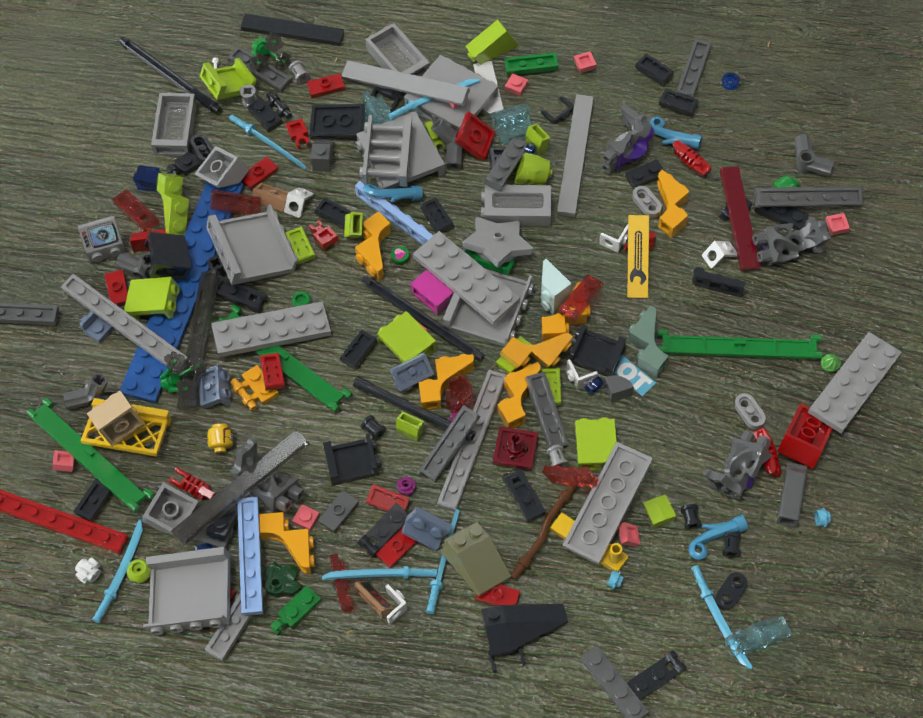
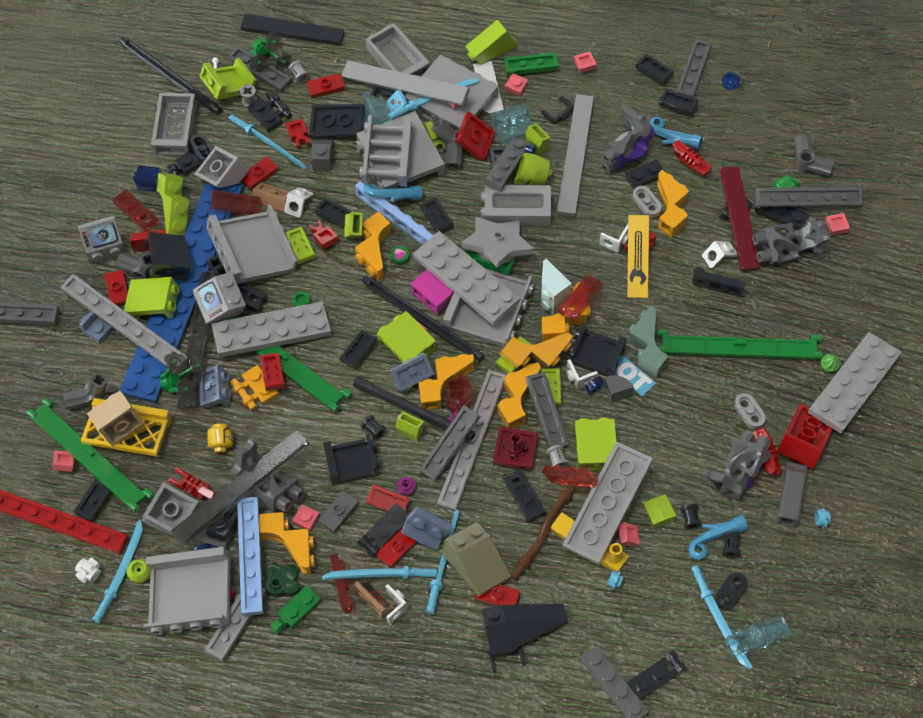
none -> light grey slope [192,272,246,324]
none -> medium azure slope [387,89,407,113]

